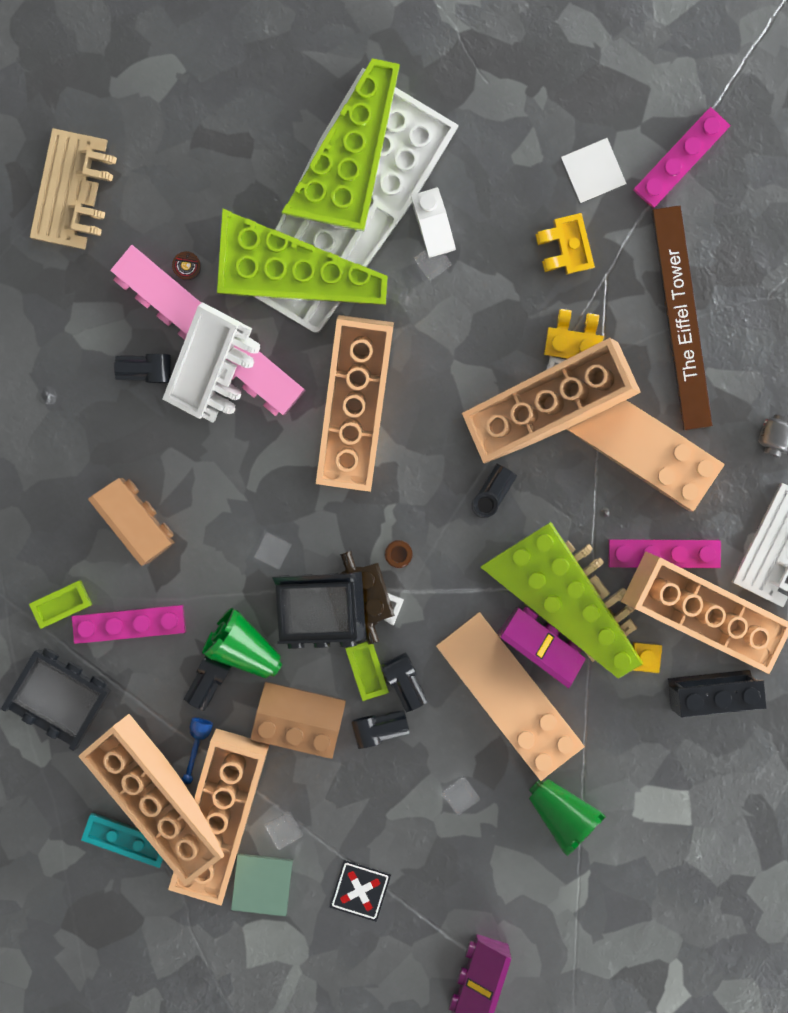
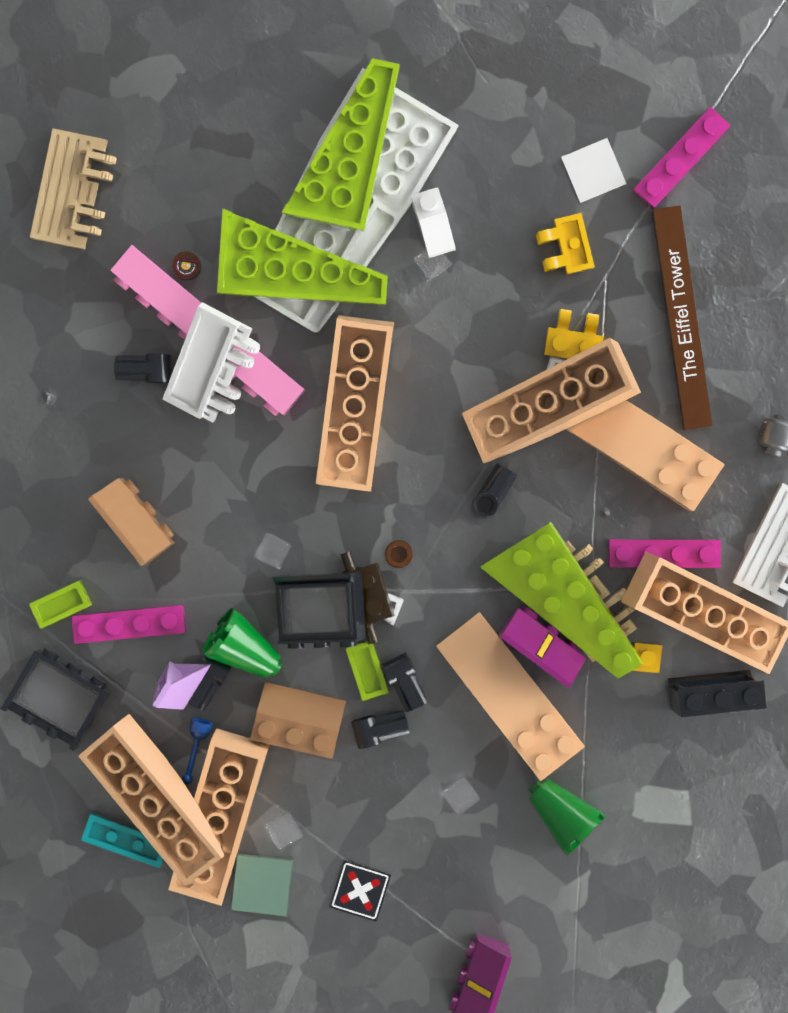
none -> lavender slope [152,661,211,710]

